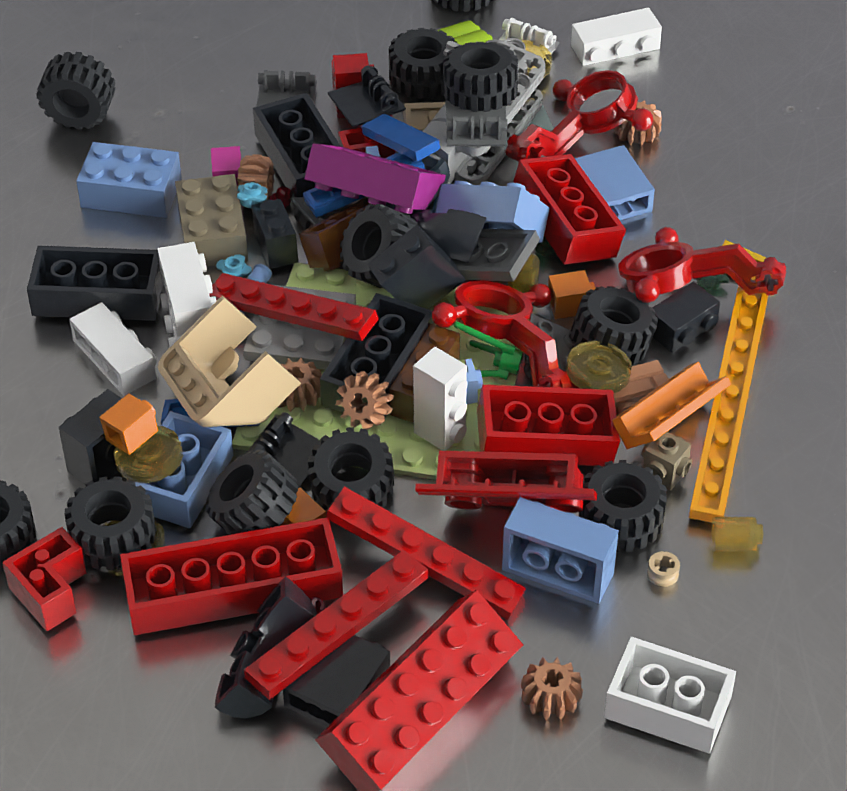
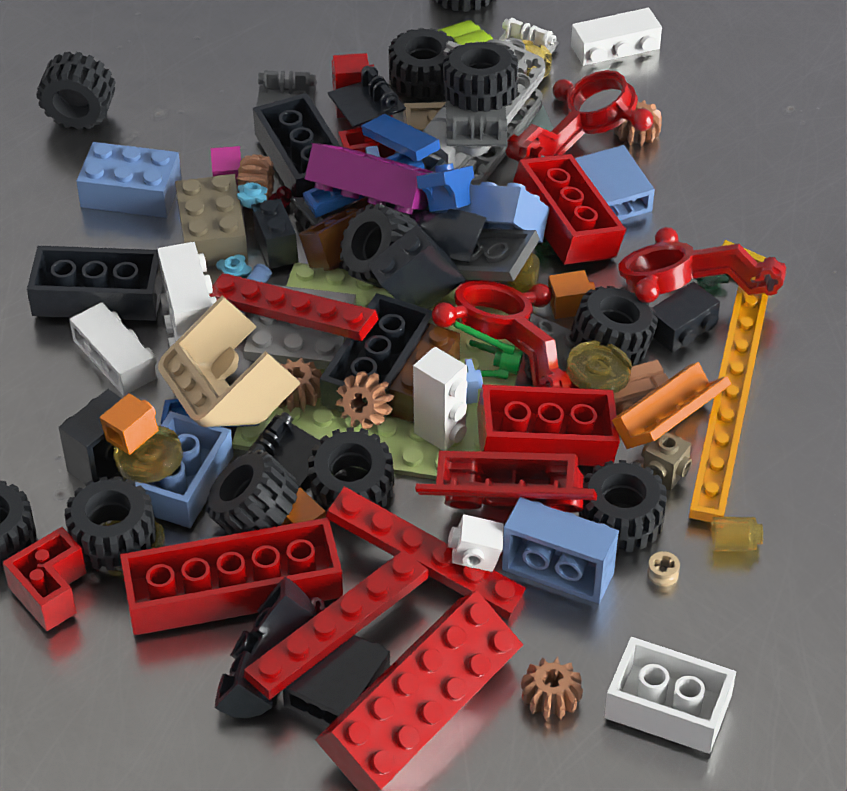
none -> blue brick [416,163,474,212]
none -> white brick [448,514,504,572]

